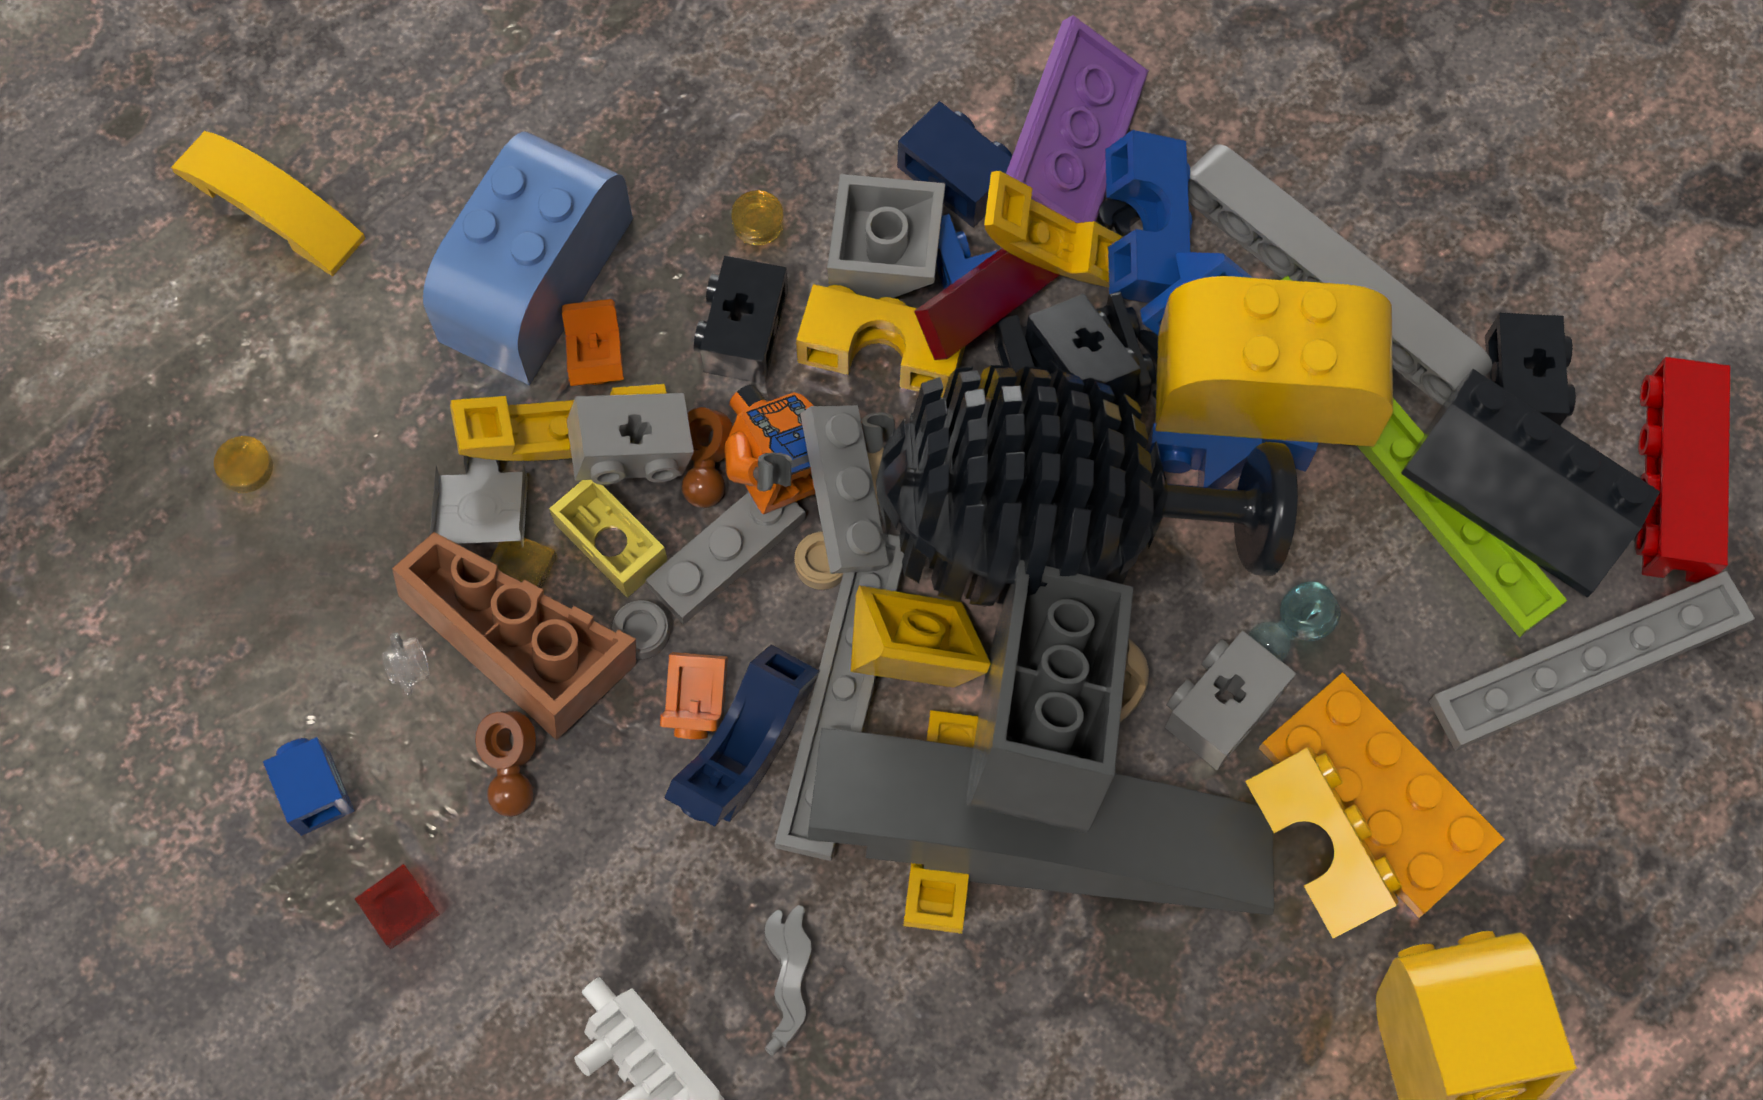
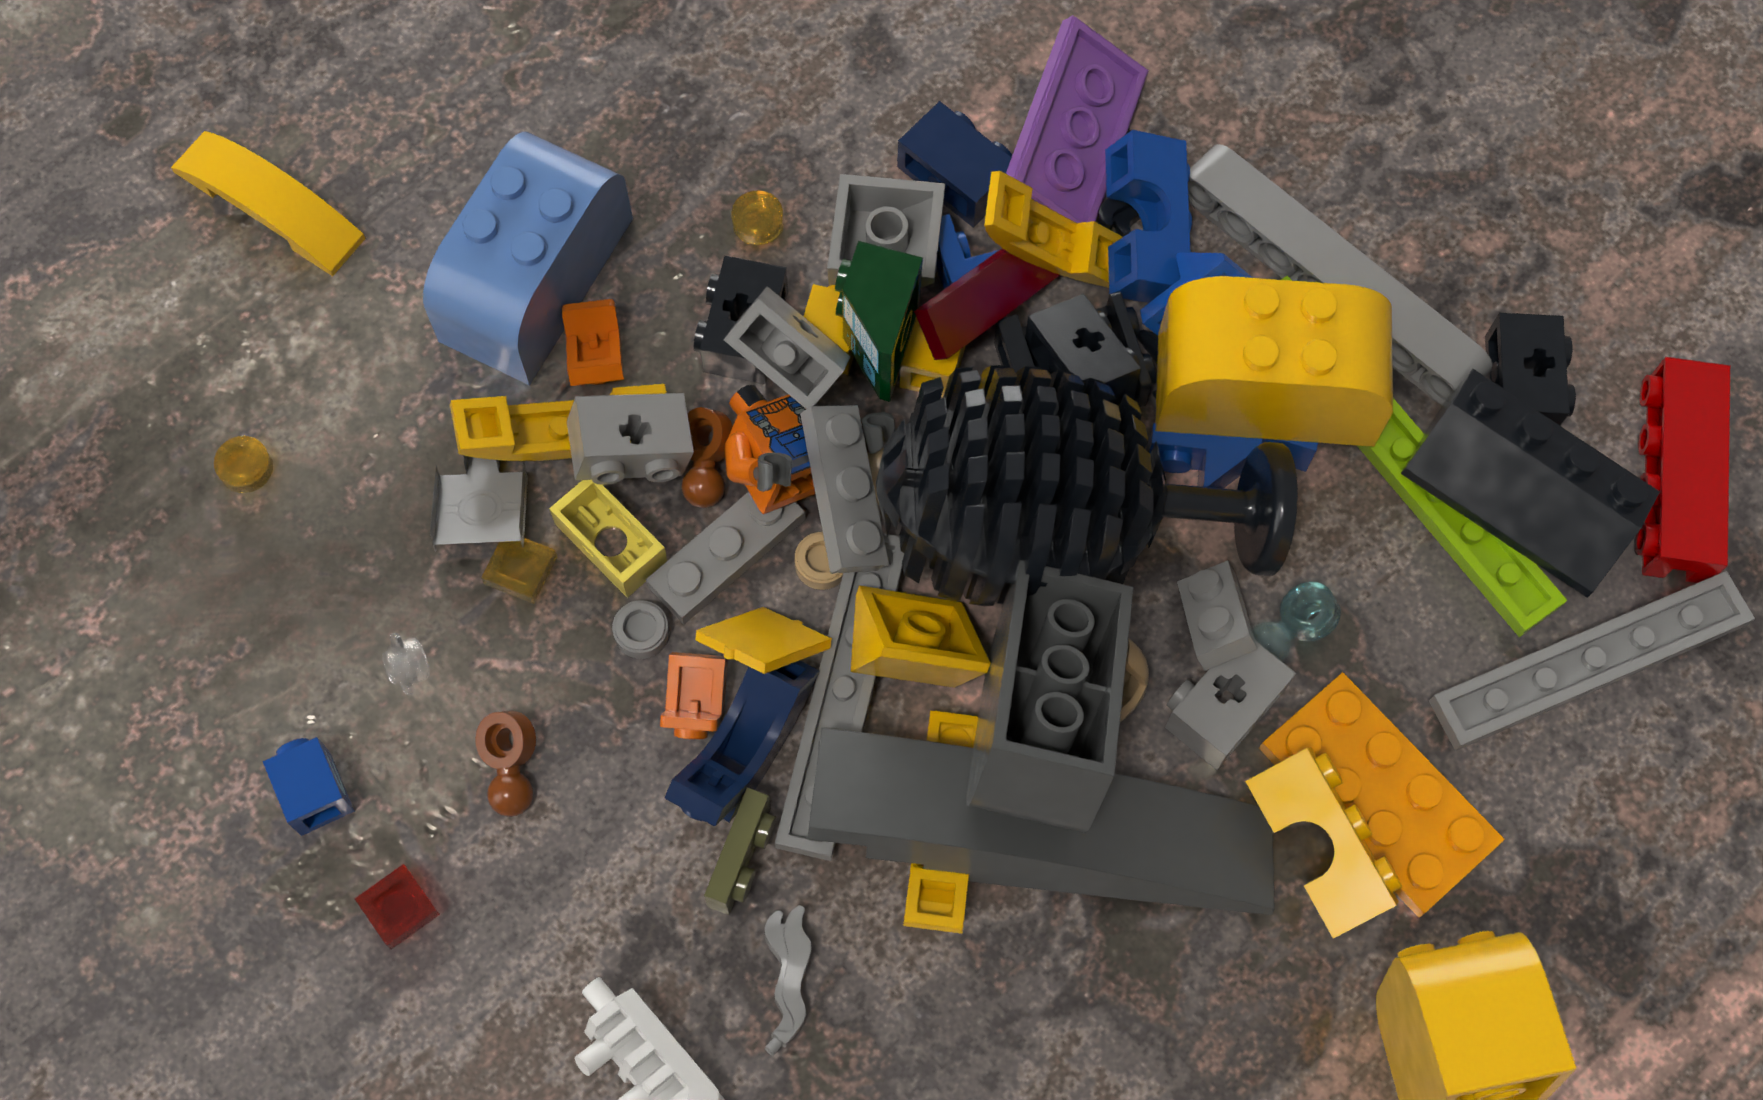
nougat wedge [392,532,636,740] -> none
none -> yellow piece [695,607,832,674]
none -> olive plate [704,788,776,915]
none -> light grey brick [724,286,850,409]
none -> dark green slope [835,241,923,402]
none -> light grey plate [1177,560,1258,671]

